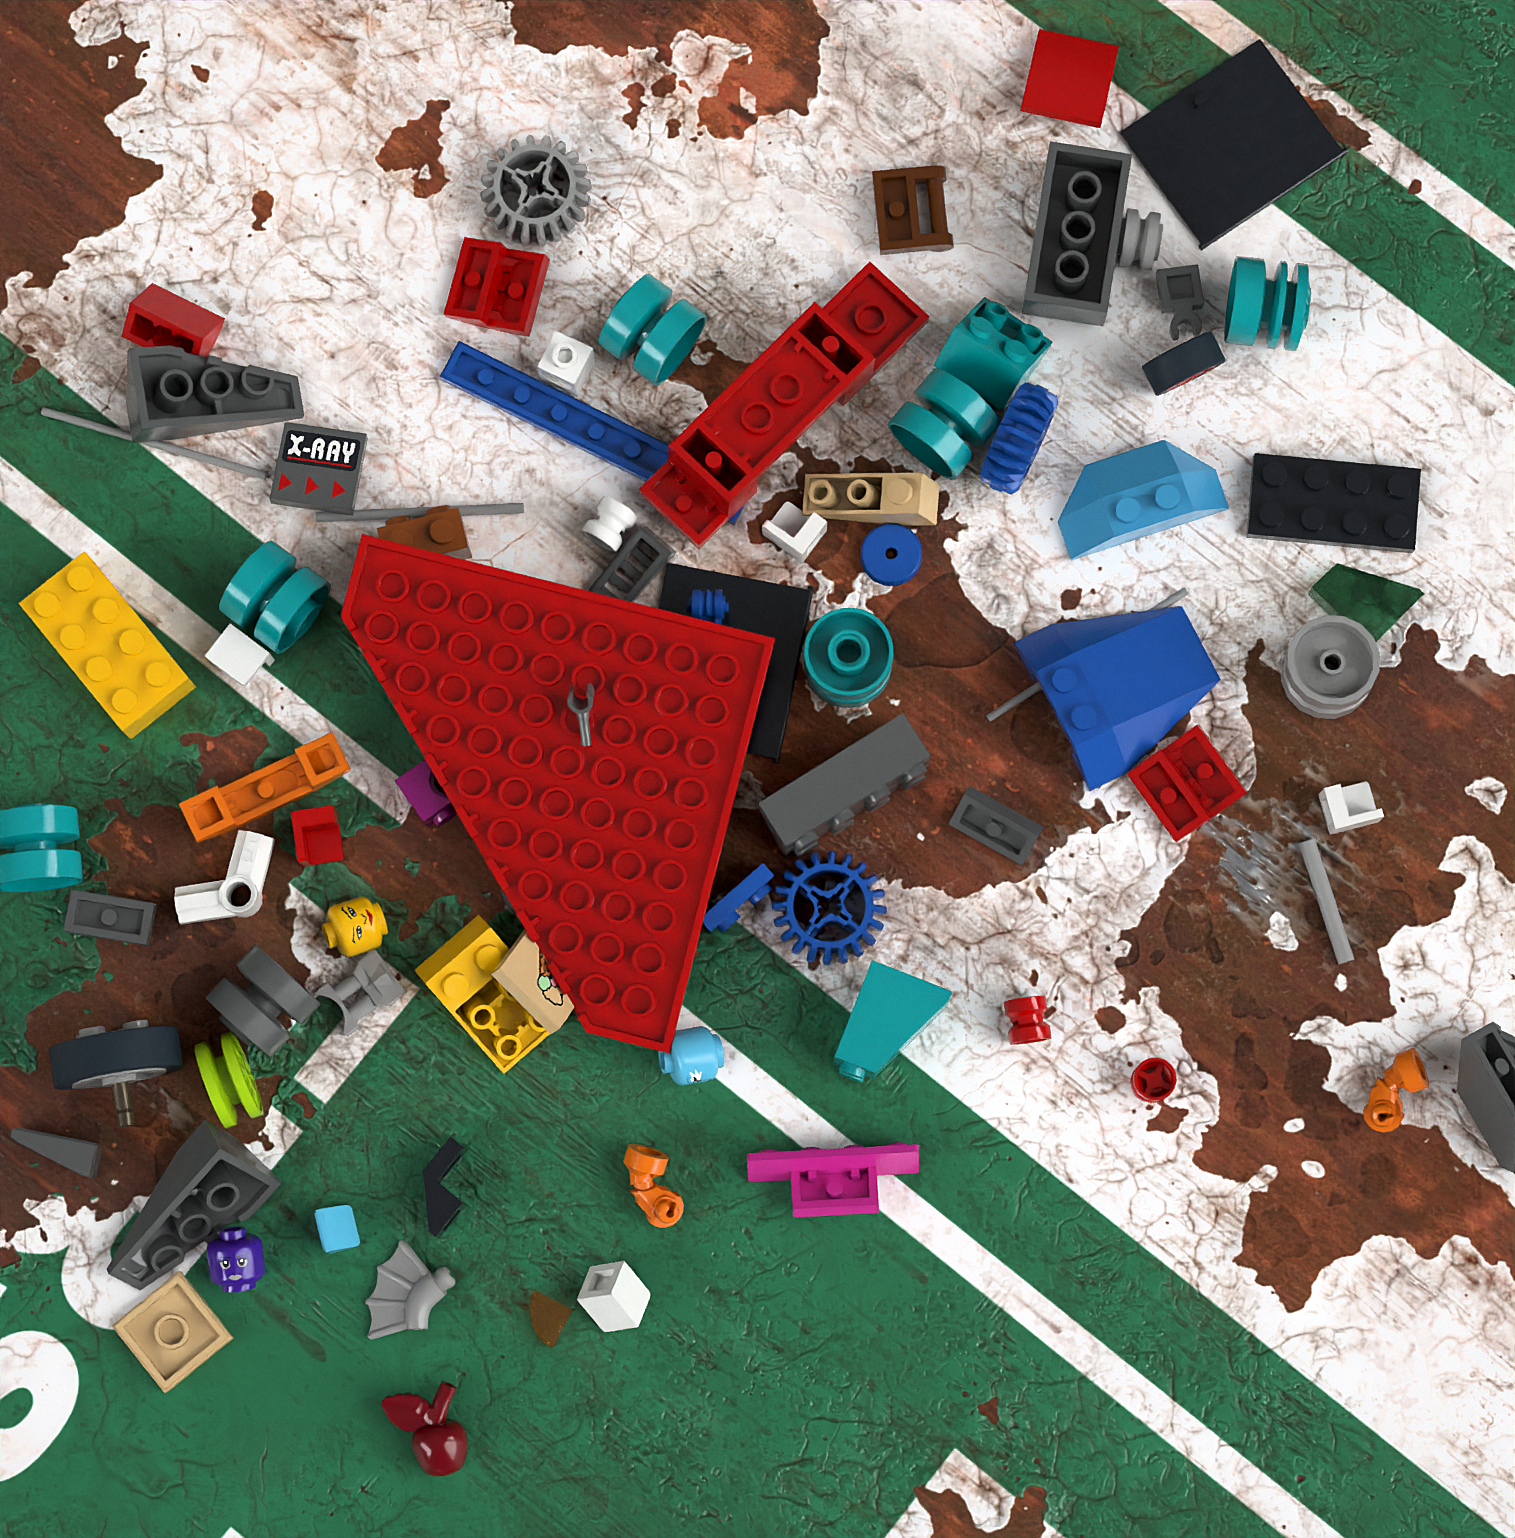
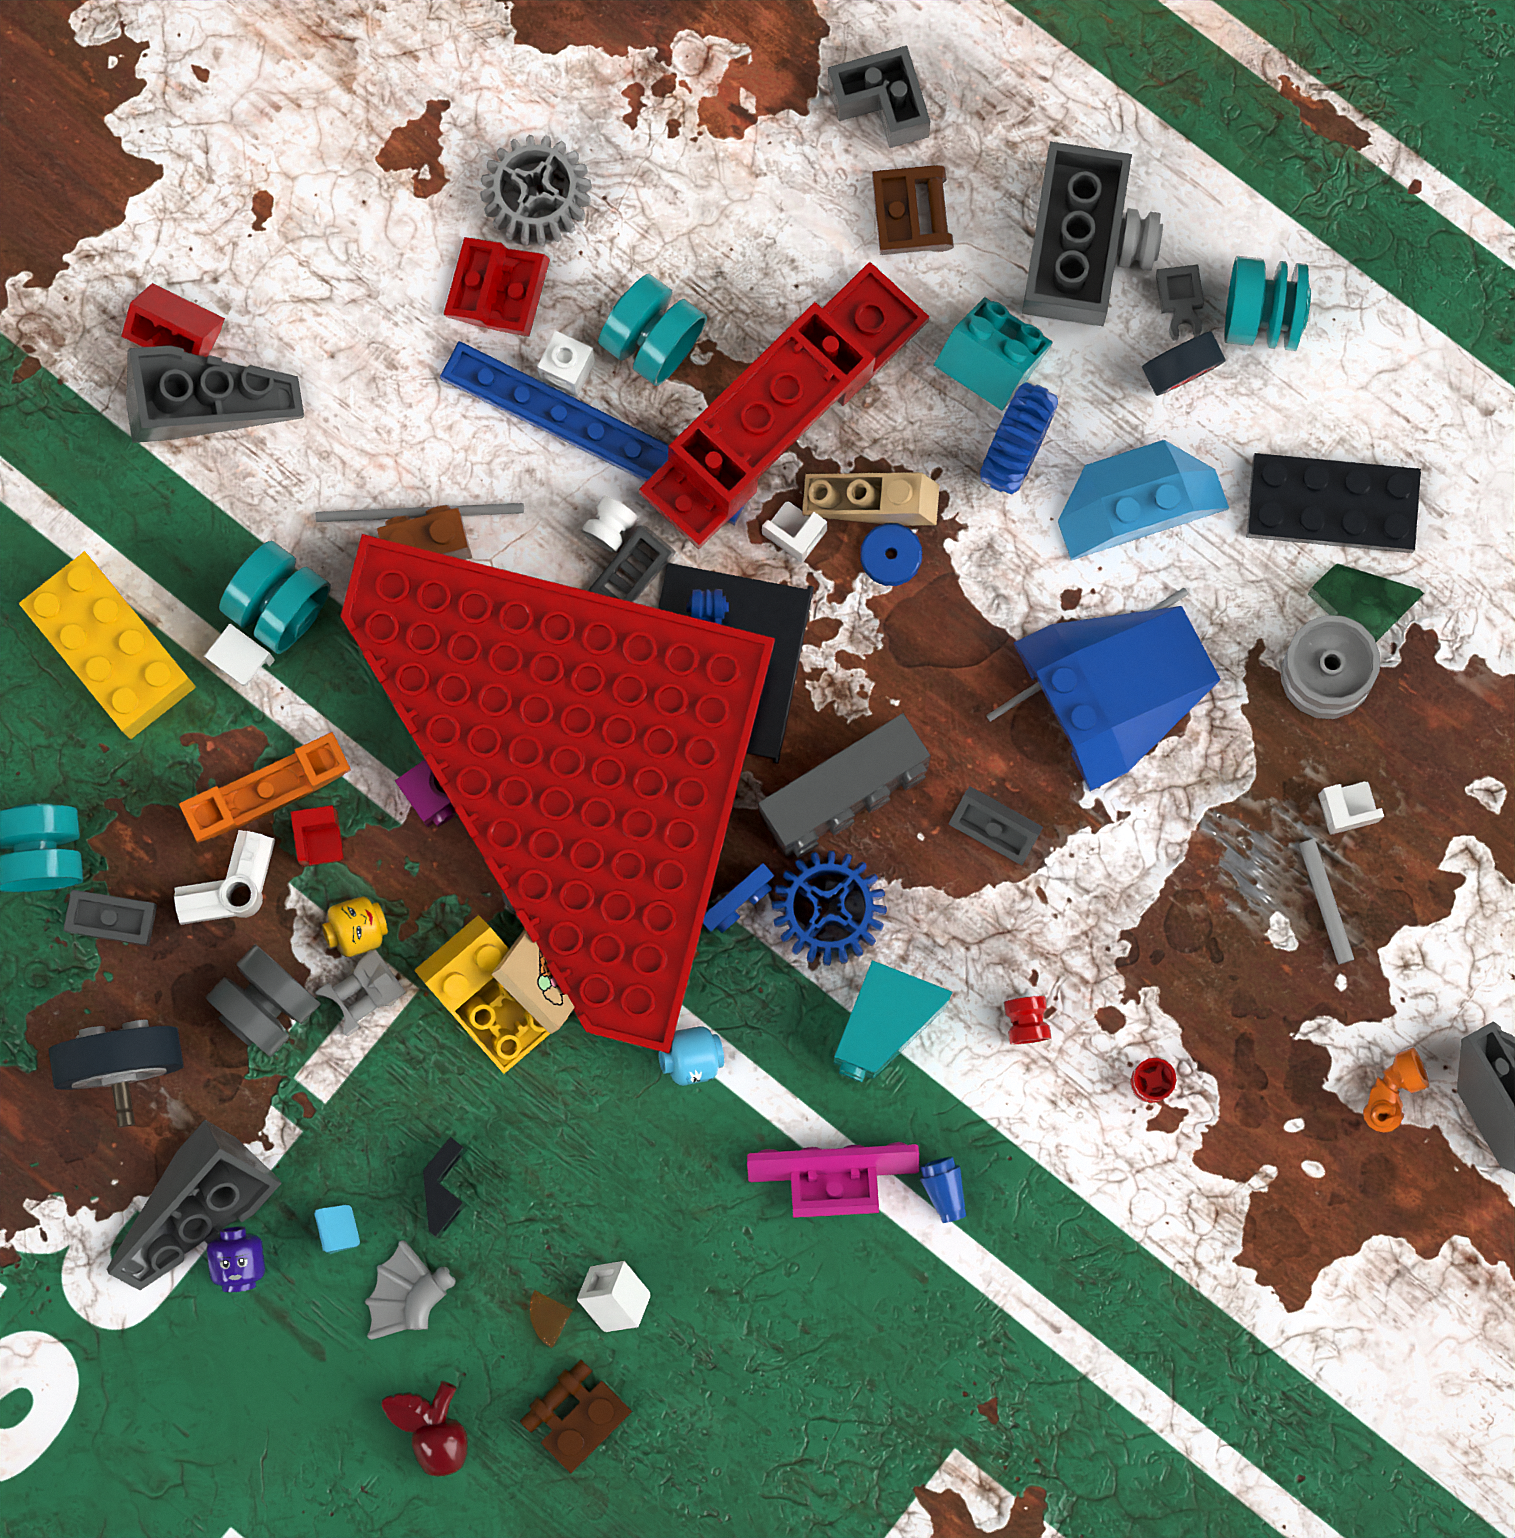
dark grey slope [10,1127,103,1179] -> none
light grey axle [41,407,267,480] -> none
tan tile [112,1271,234,1393] -> none
lime wheel [194,1031,263,1129] -> none
dark grey tile [269,422,368,516] -> none
dark grey hand [567,683,595,746] -> none
orange arm [623,1143,684,1228] -> none
teal wheel [804,608,893,708] -> none
teal wheel [887,368,1000,480] -> none
red slope [1020,29,1119,128] -> none
black piece [1120,39,1348,251] -> none
red slope [1127,725,1248,842] -> none
none -> reddish brown plate [520,1359,633,1474]
none -> dark grey brick [827,45,931,148]
none -> blue cone [919,1156,967,1223]

